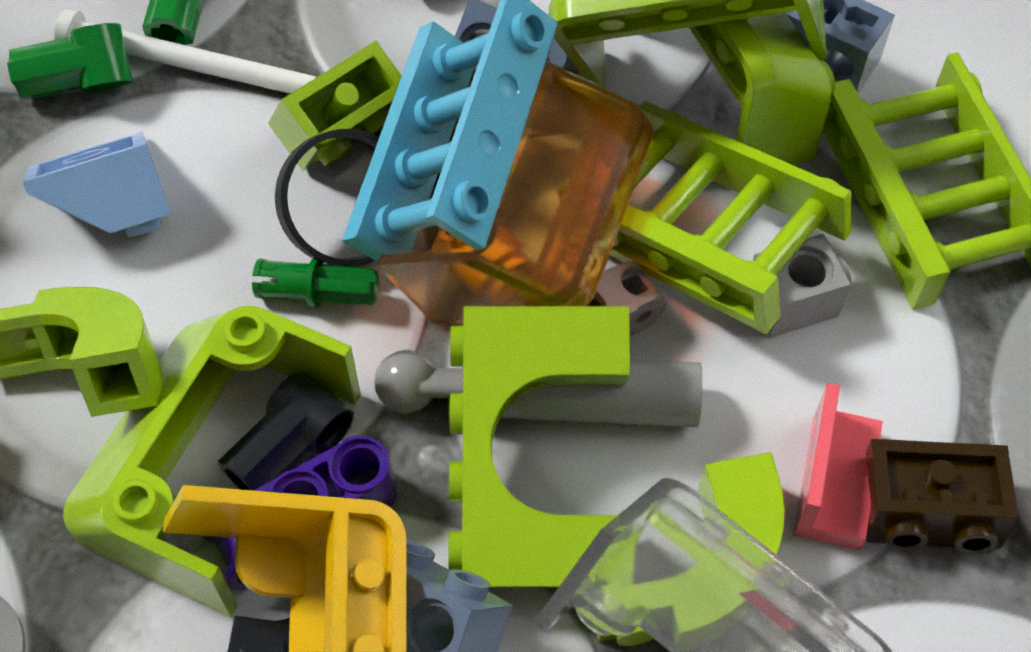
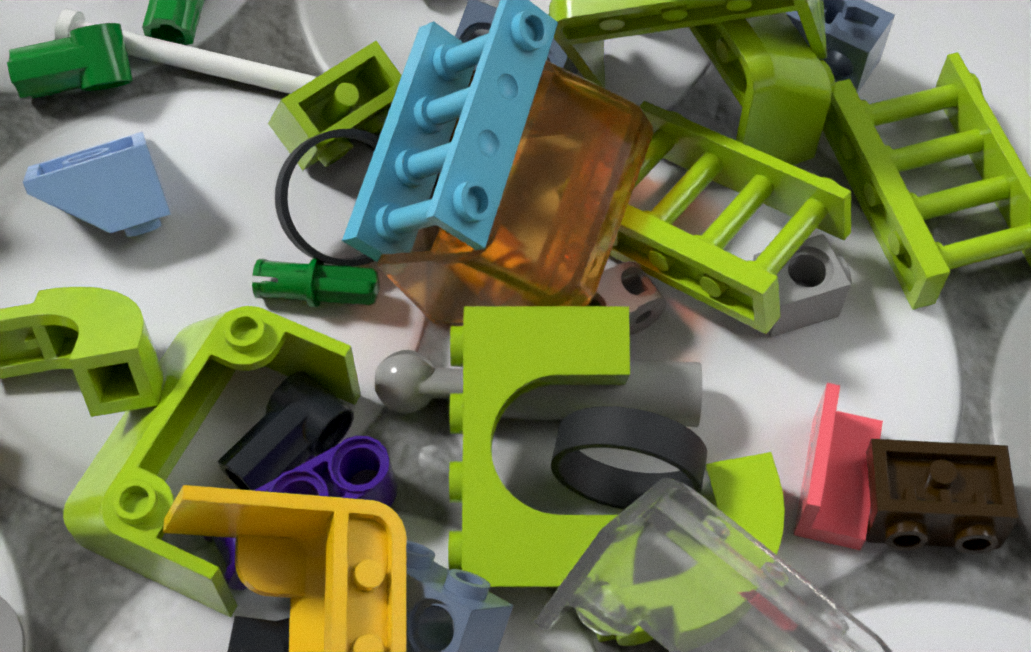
none -> black tyre [551,406,707,512]

